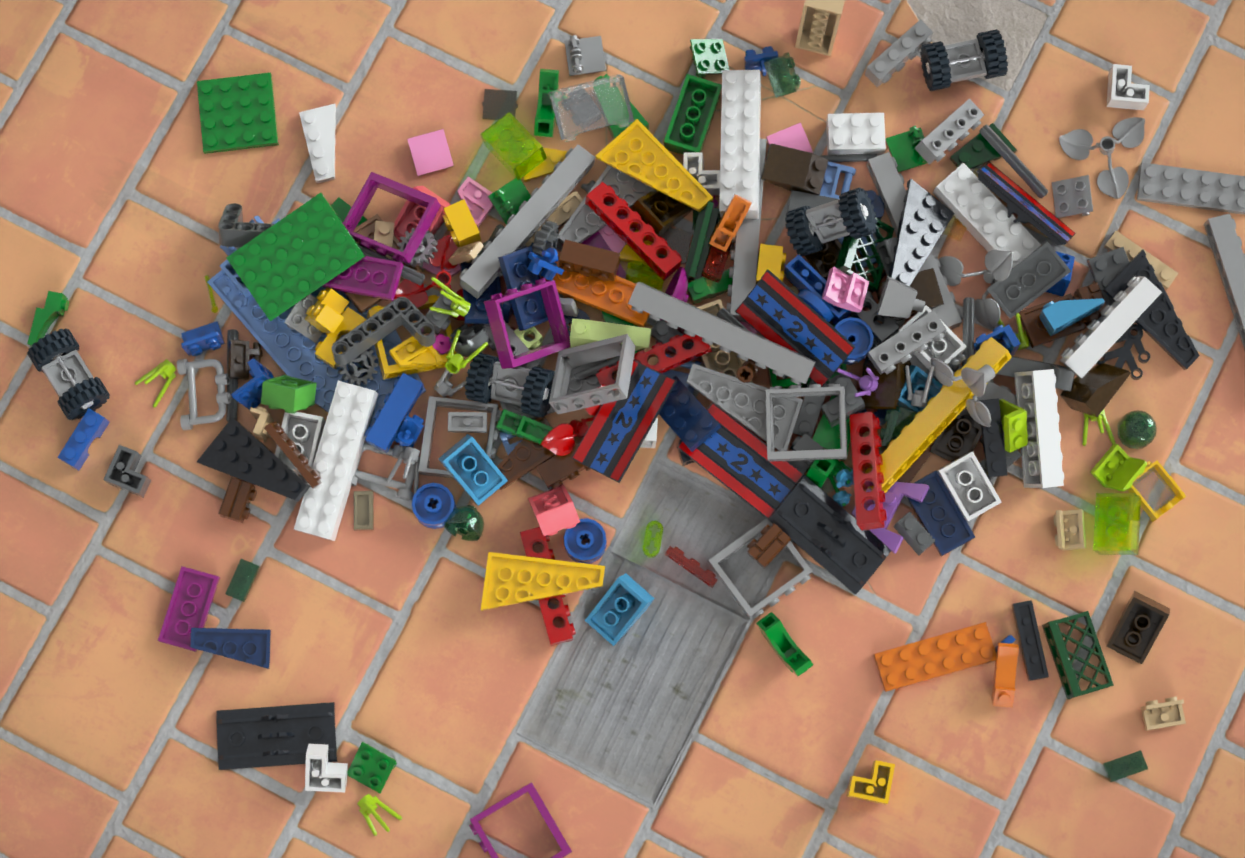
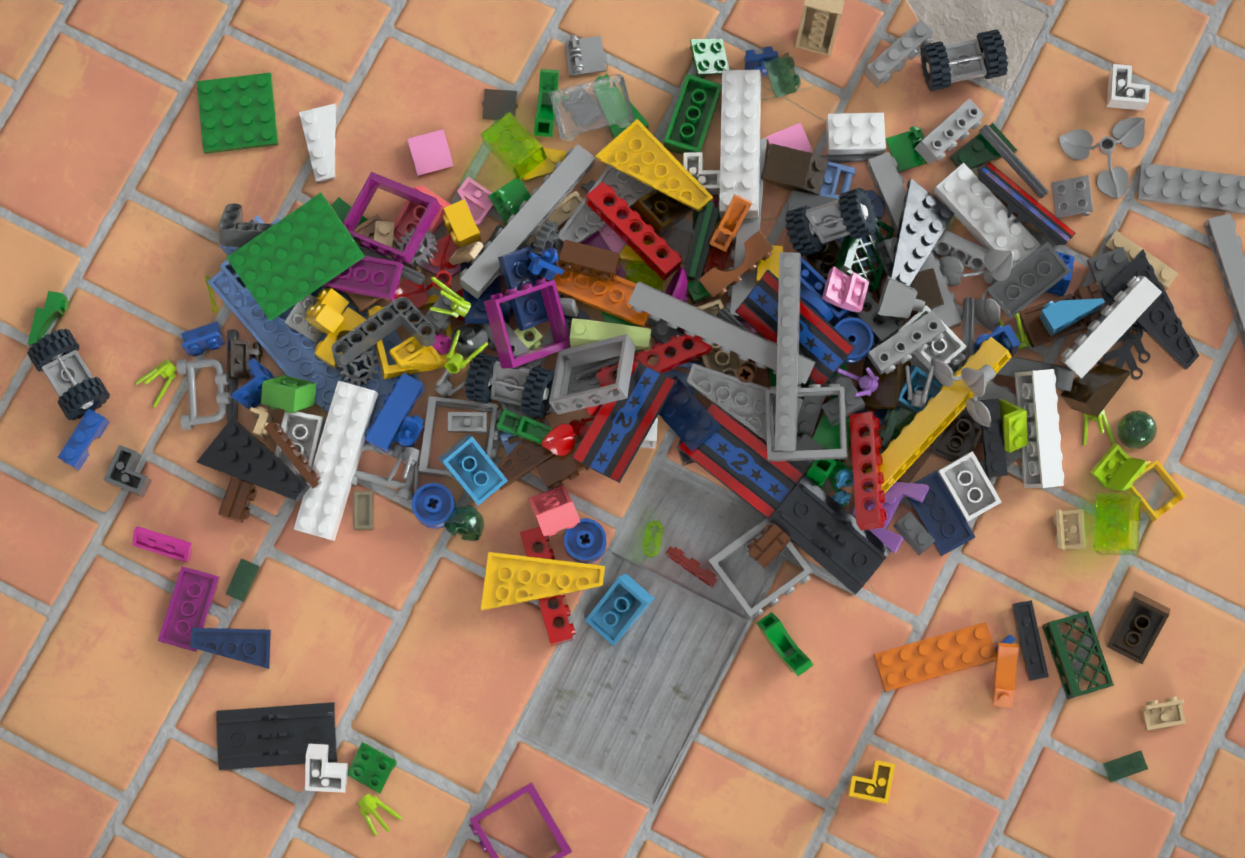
none -> dark pink plate [132,526,192,562]
none -> dark orange arch [699,230,774,297]
none -> light grey brick [775,252,801,451]
none -> light grey beam [934,231,988,271]

